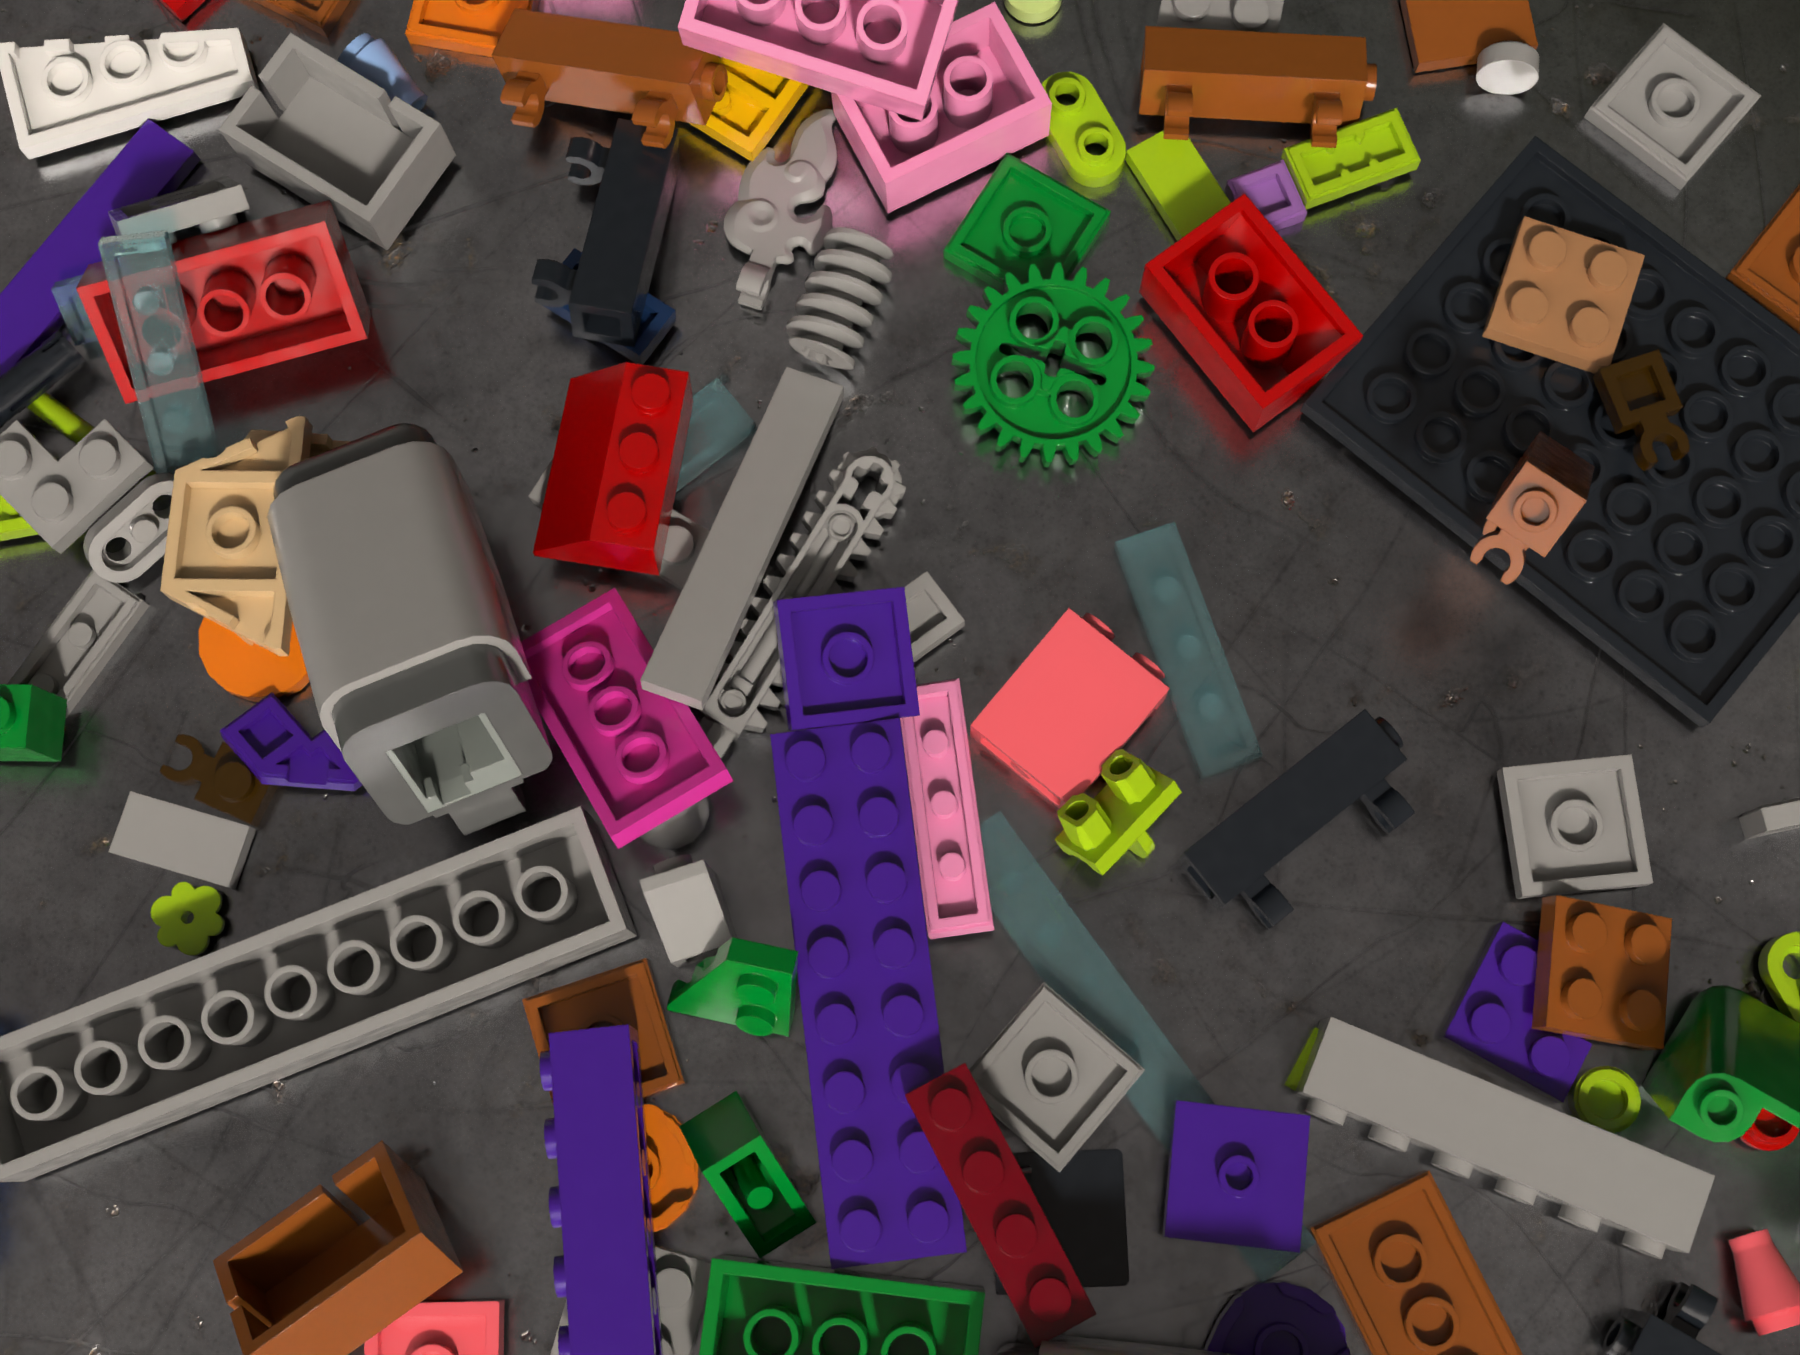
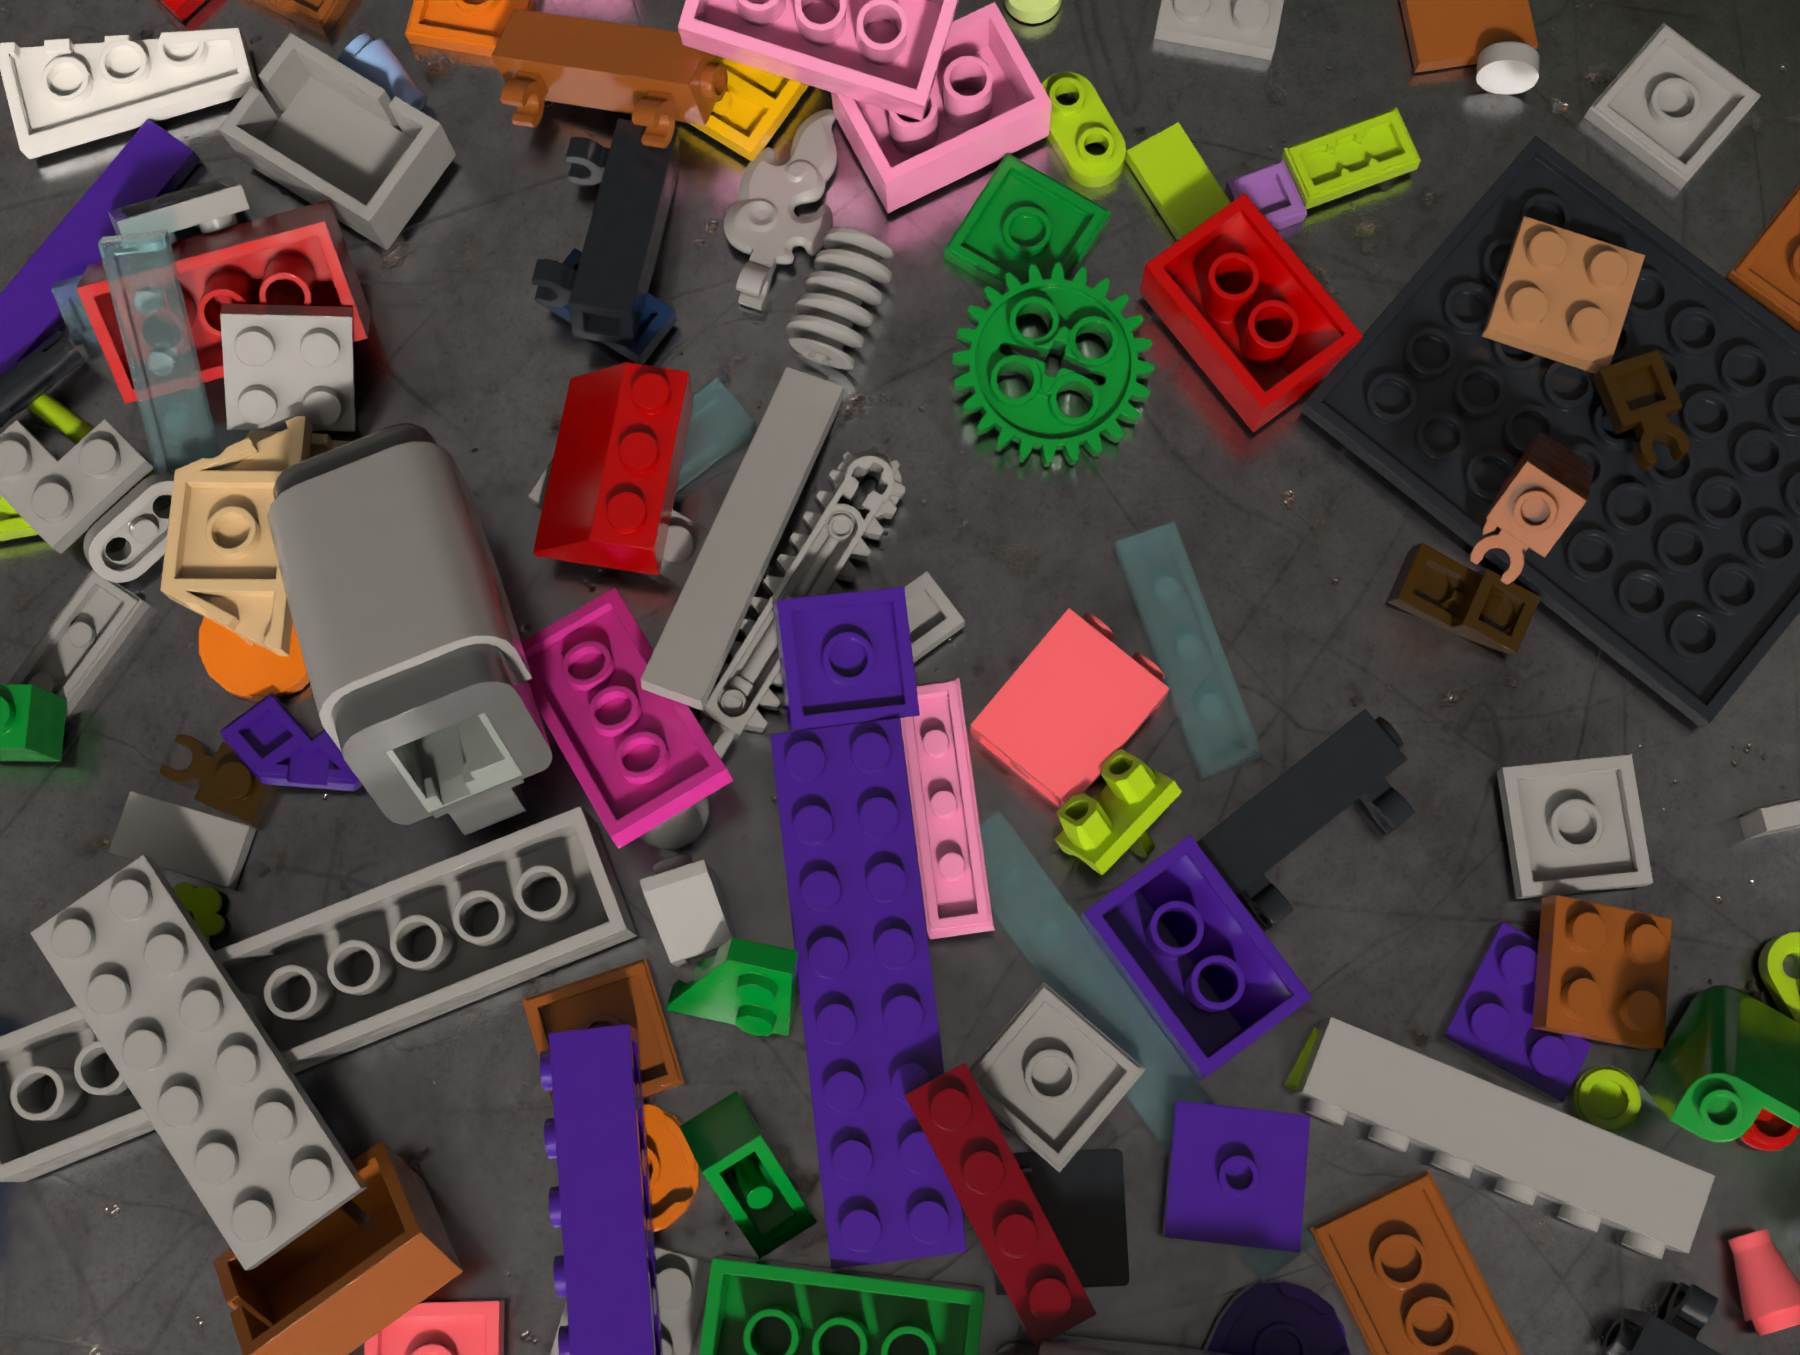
dark orange brick [1139,26,1377,148] -> none
none -> light grey plate [30,854,367,1271]
none -> light grey plate [220,304,356,432]
none -> dark purple slope [1079,835,1313,1080]
none -> dark brown slope [1387,543,1541,655]

